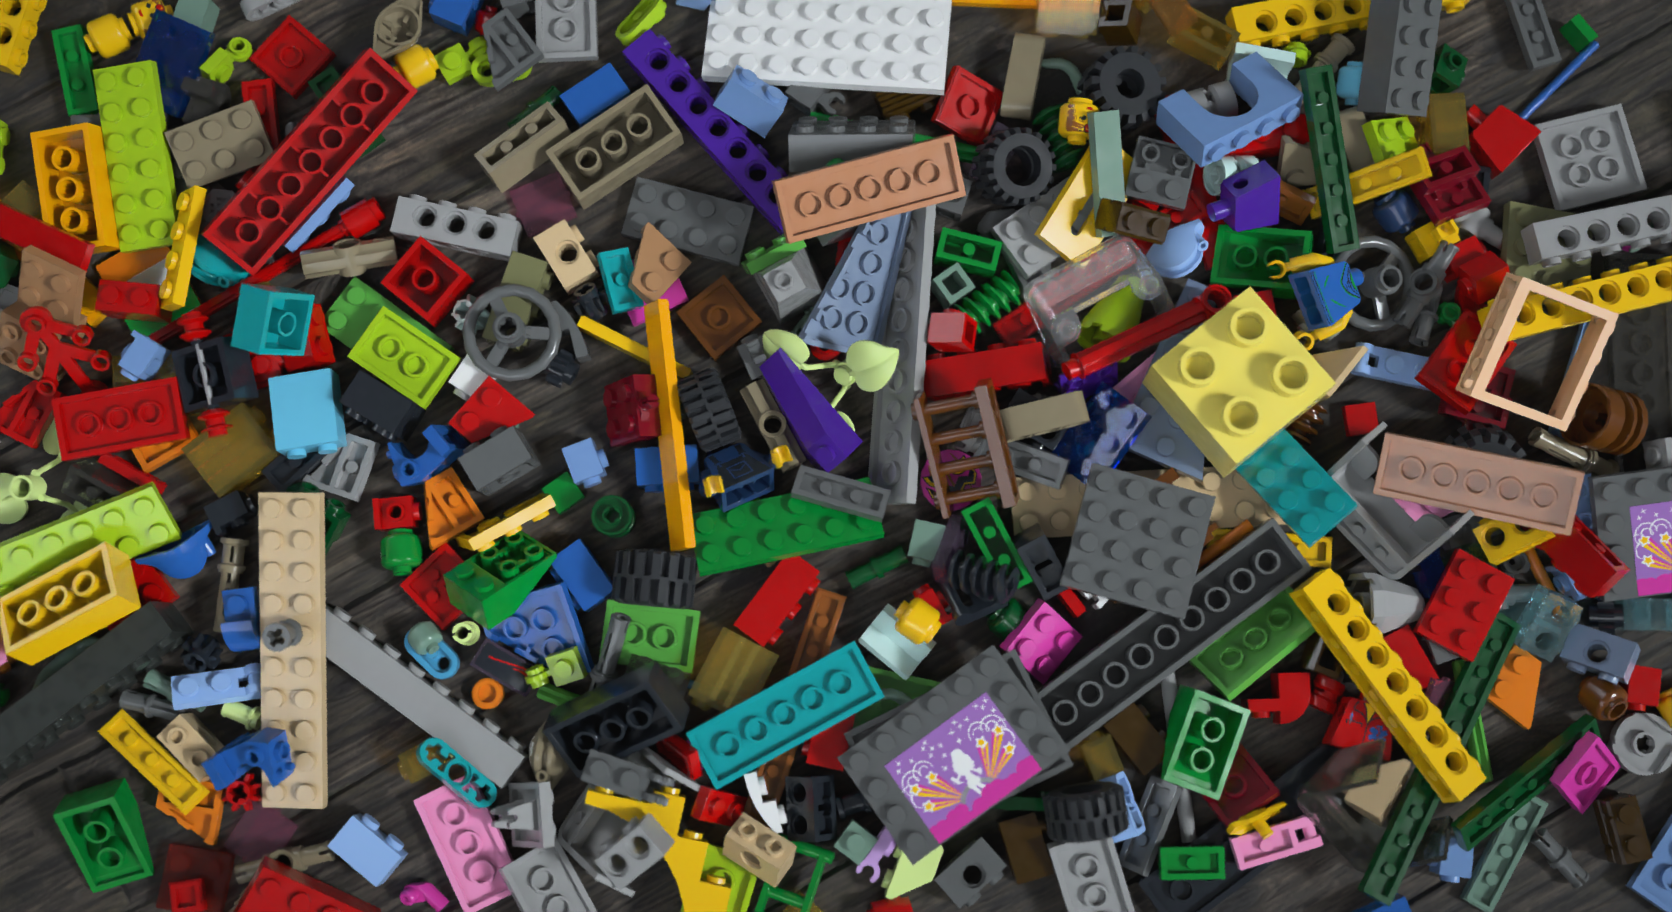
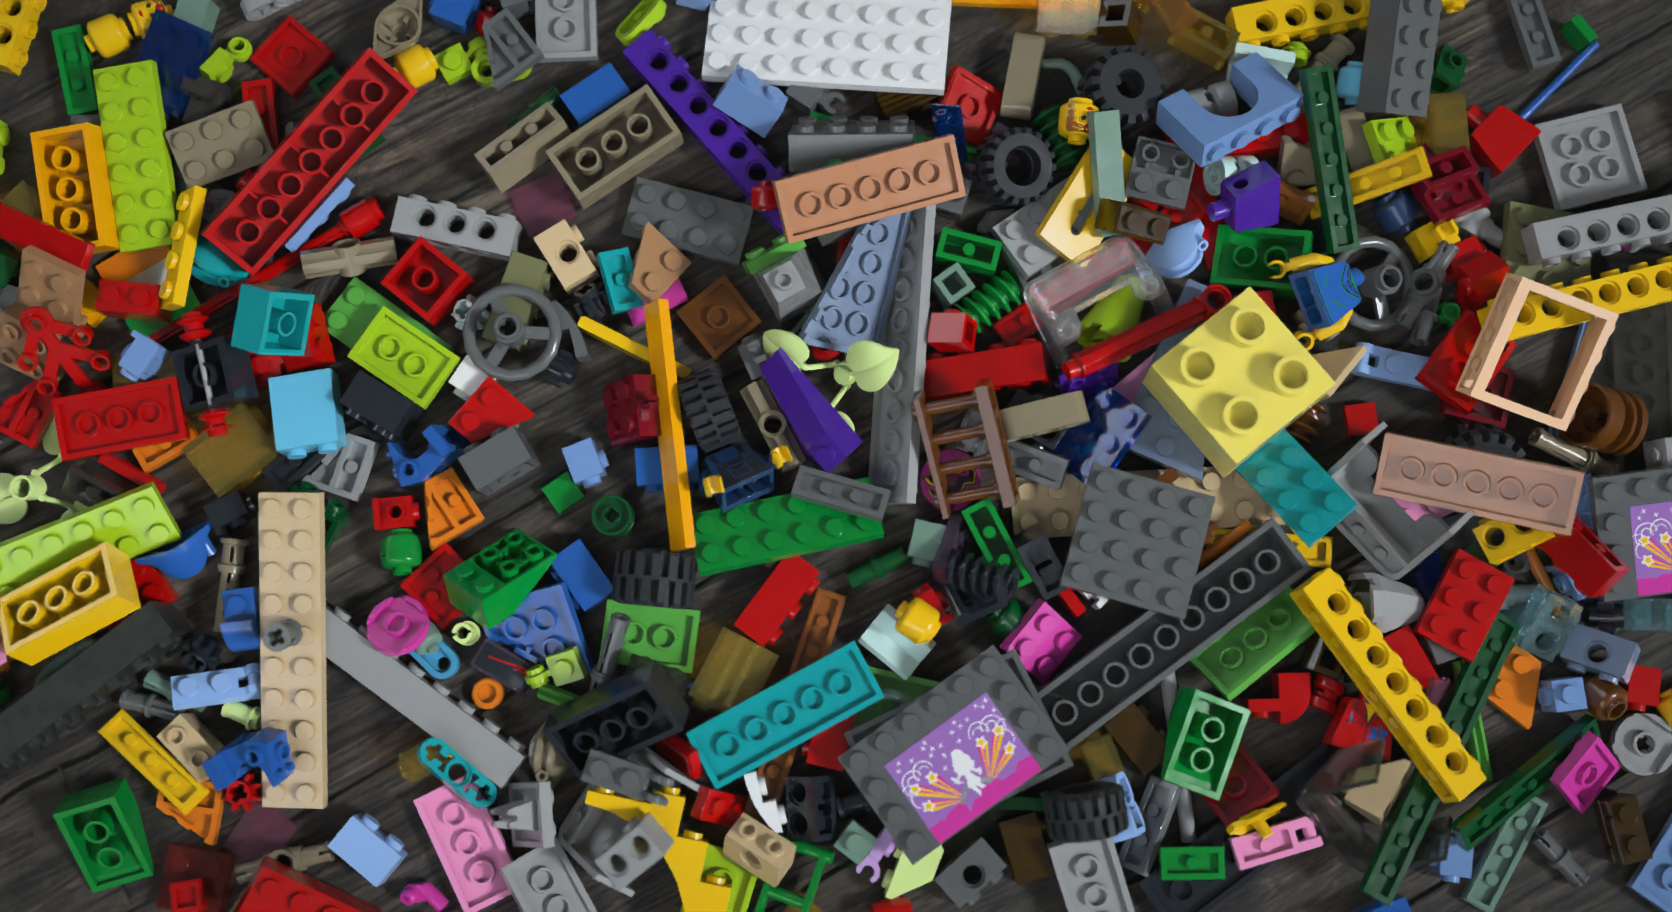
yellow wing [455,493,556,552] -> none
none -> dark pink tile [366,595,430,656]
none -> red piece [751,181,778,211]
none -> clear blue hinge [931,103,968,161]
none -> medium blue brick [1538,677,1588,713]

